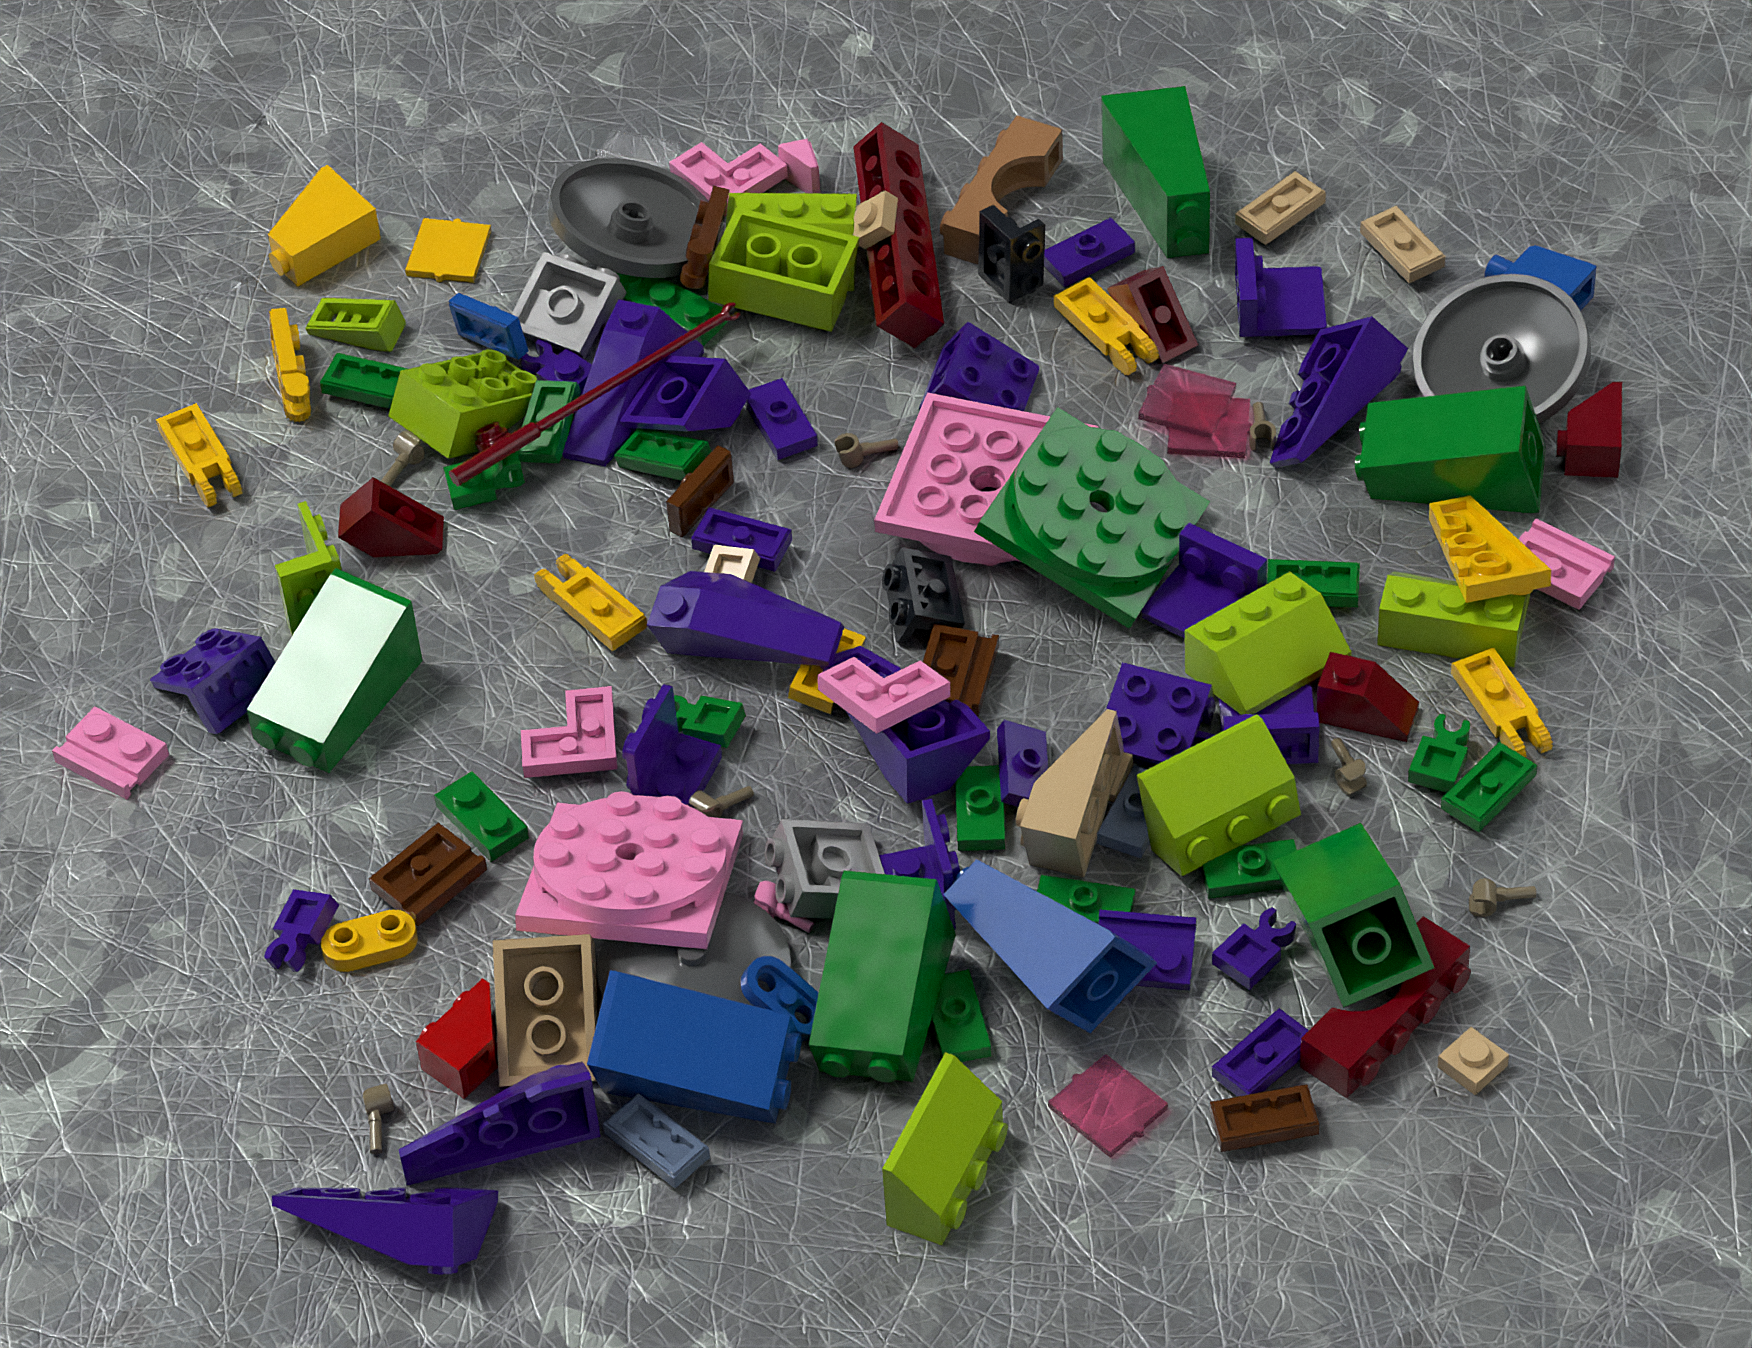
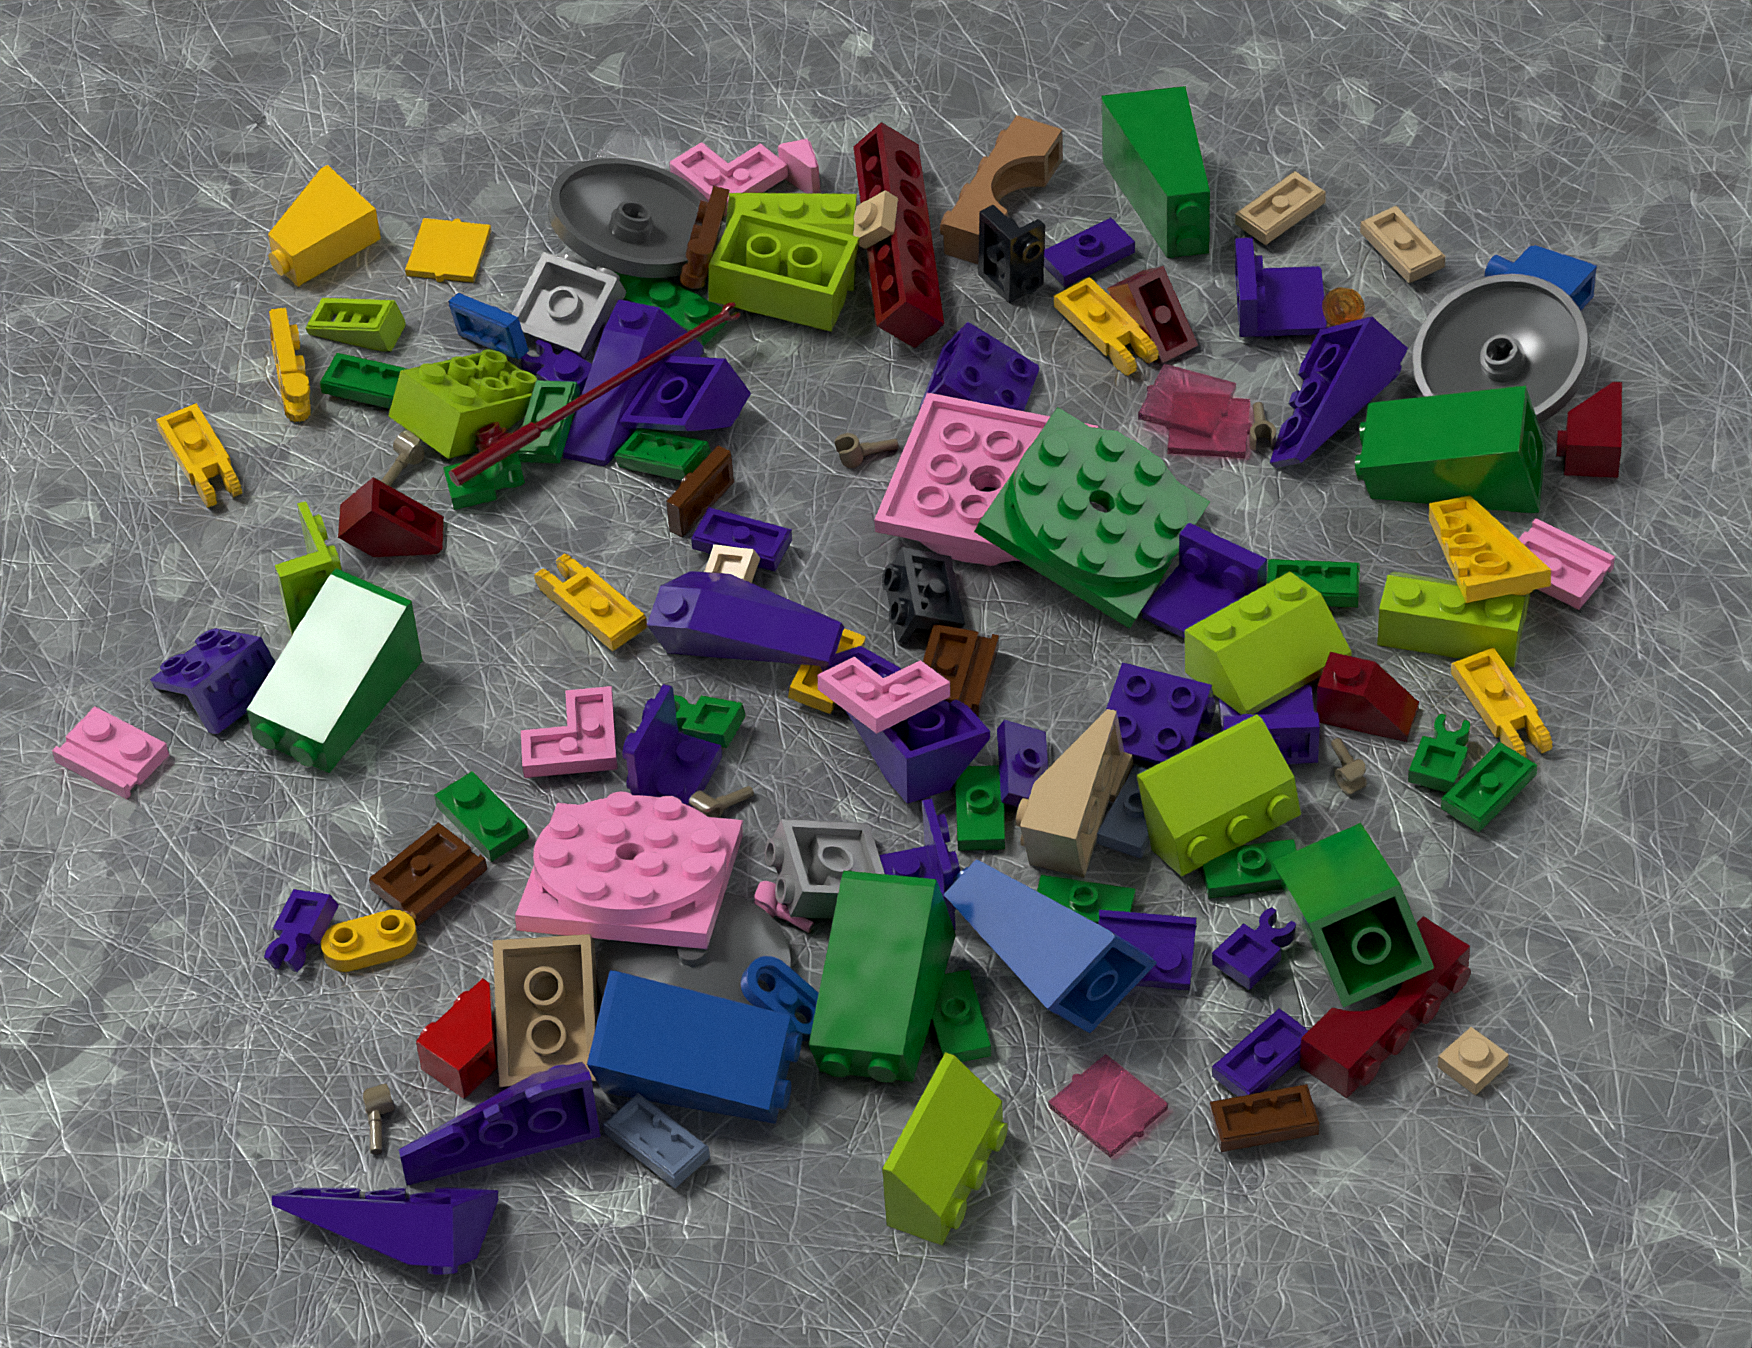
dark purple plate [745,378,818,460] -> none
dark tan hand [1469,878,1536,917] -> none
none -> clear orange plate [1322,287,1365,326]

